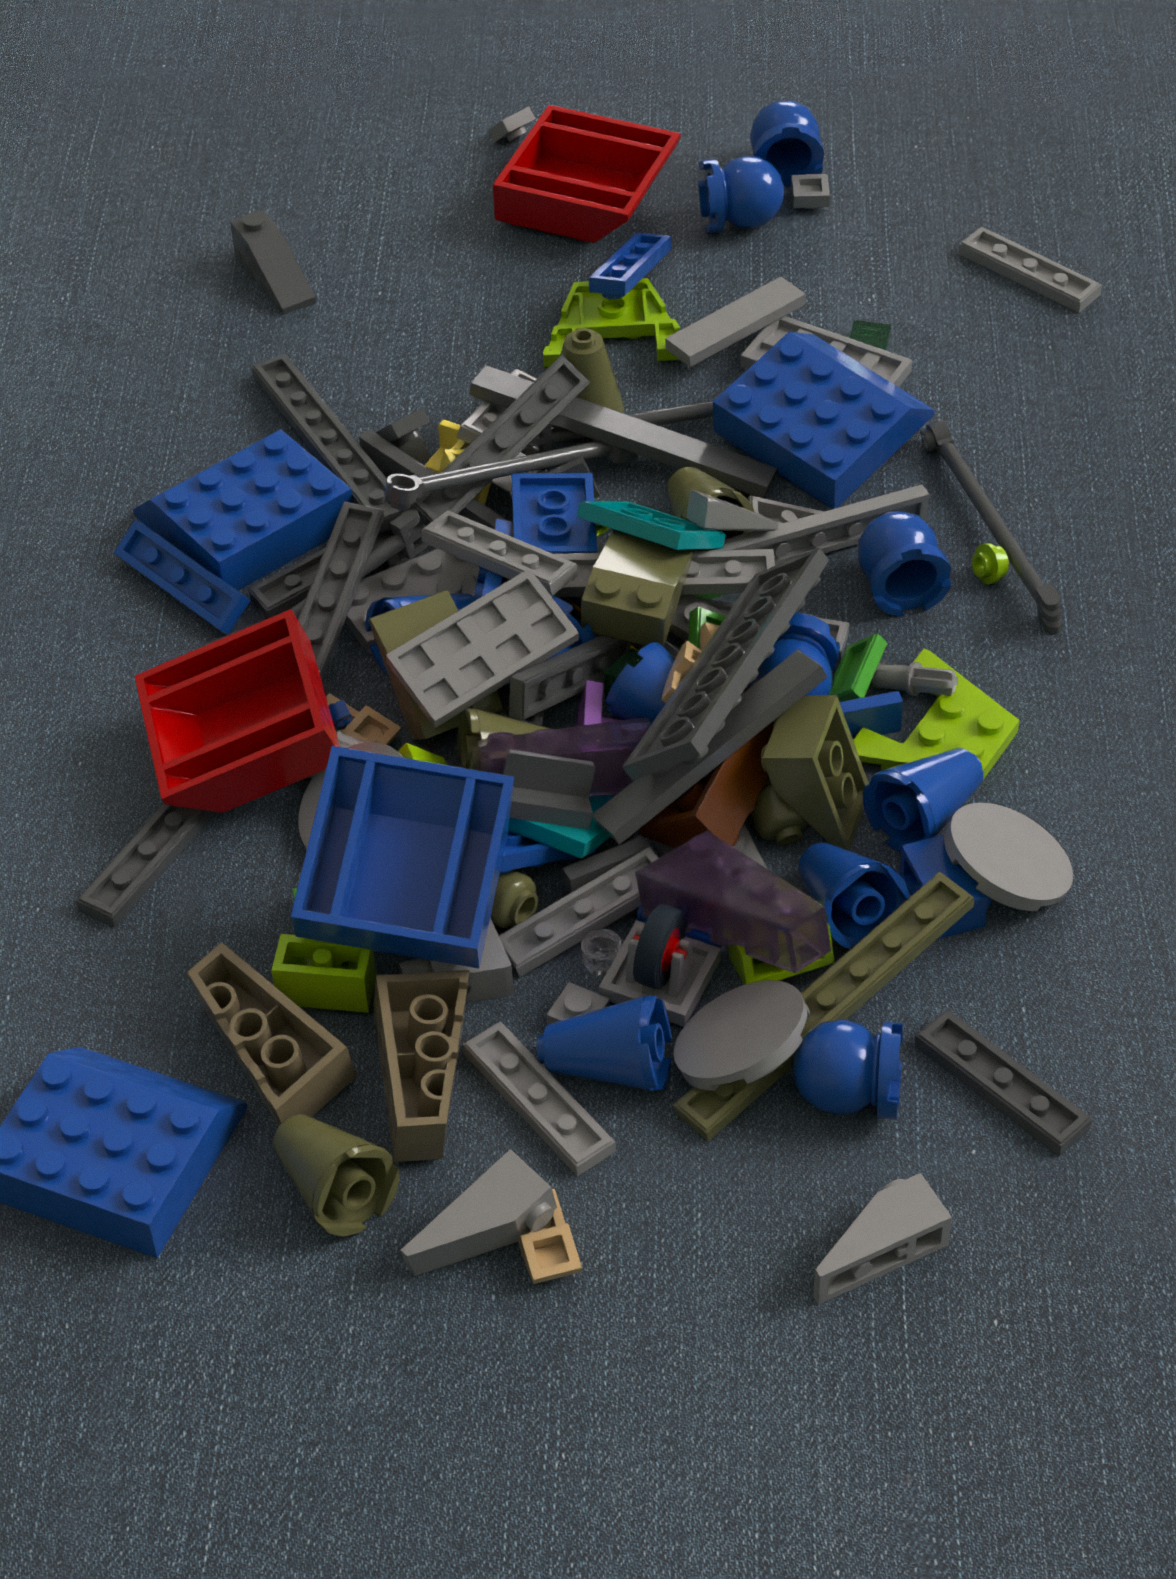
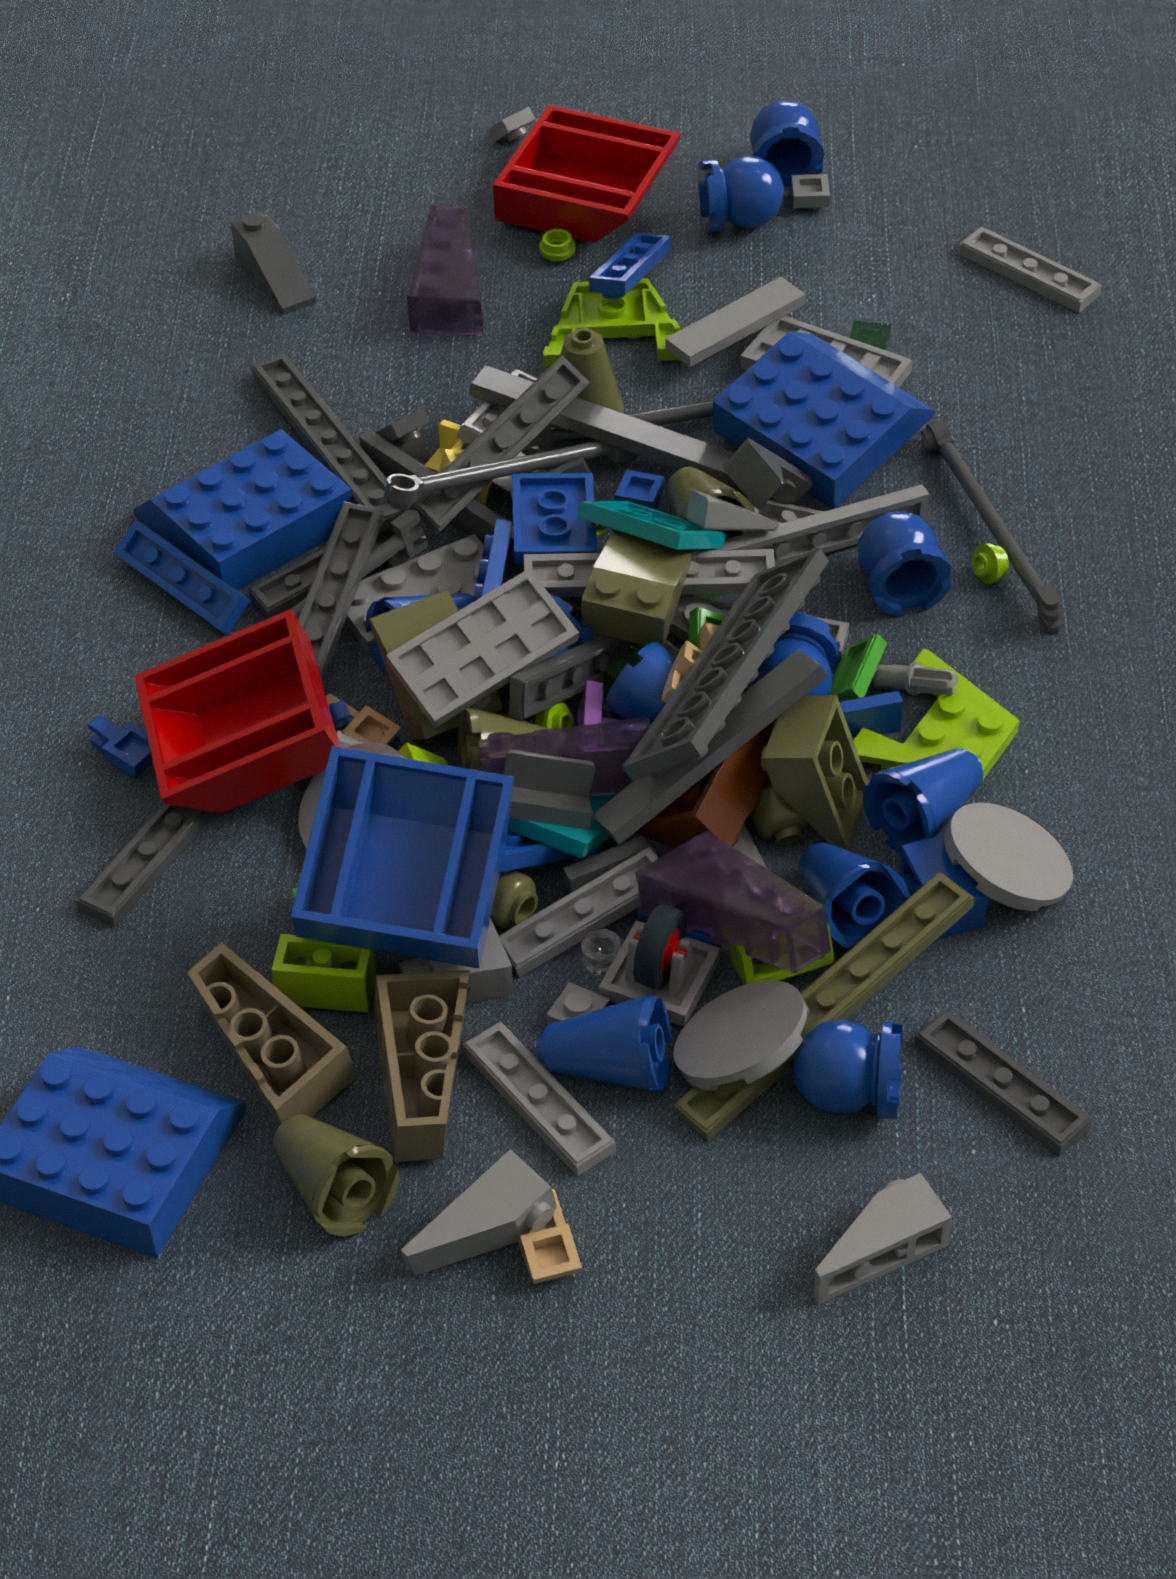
light grey tile [421,510,578,597] -> none
none -> blue plate [87,715,153,778]
none -> clear purple wedge [407,204,484,336]
none -> lime plate [536,702,574,735]
none -> lime plate [539,229,576,262]
none -> blue plate [615,469,665,510]
none -> dark grey slope [723,438,813,510]

